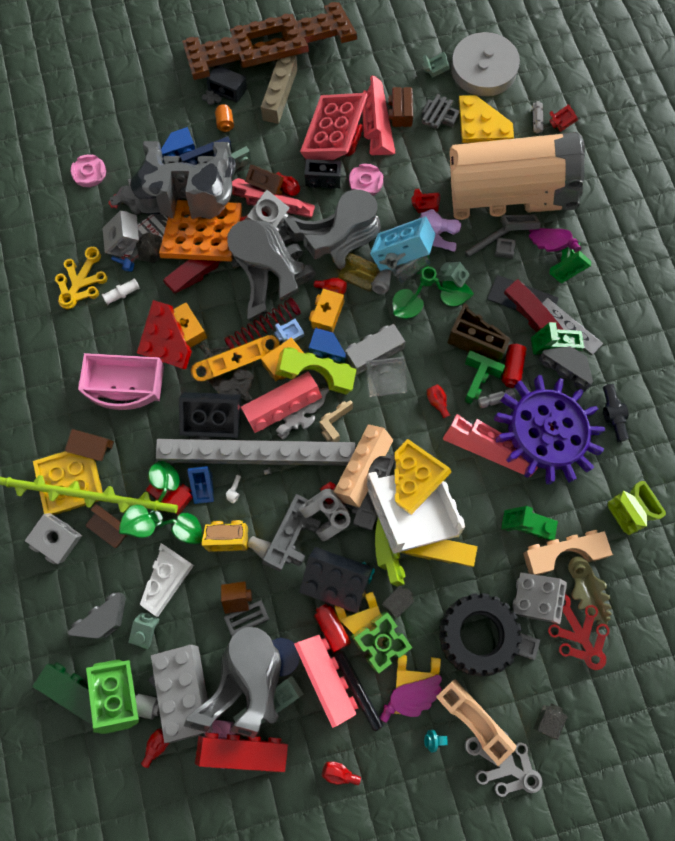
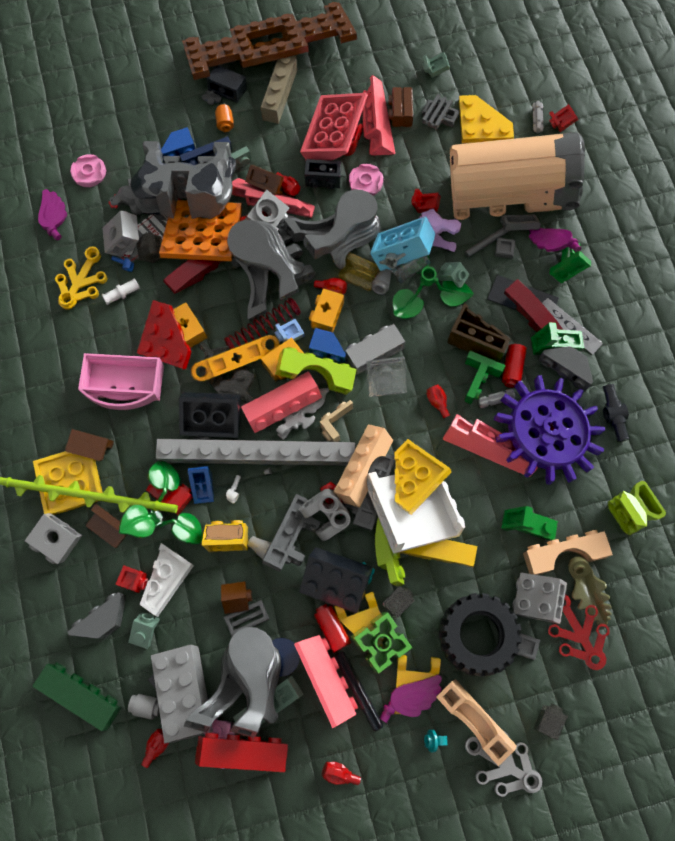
bright green slope [86,659,139,734] -> none
light grey brick [451,32,520,96] -> none
none -> magenta animal [38,189,67,241]
none -> red bracket [115,565,148,594]

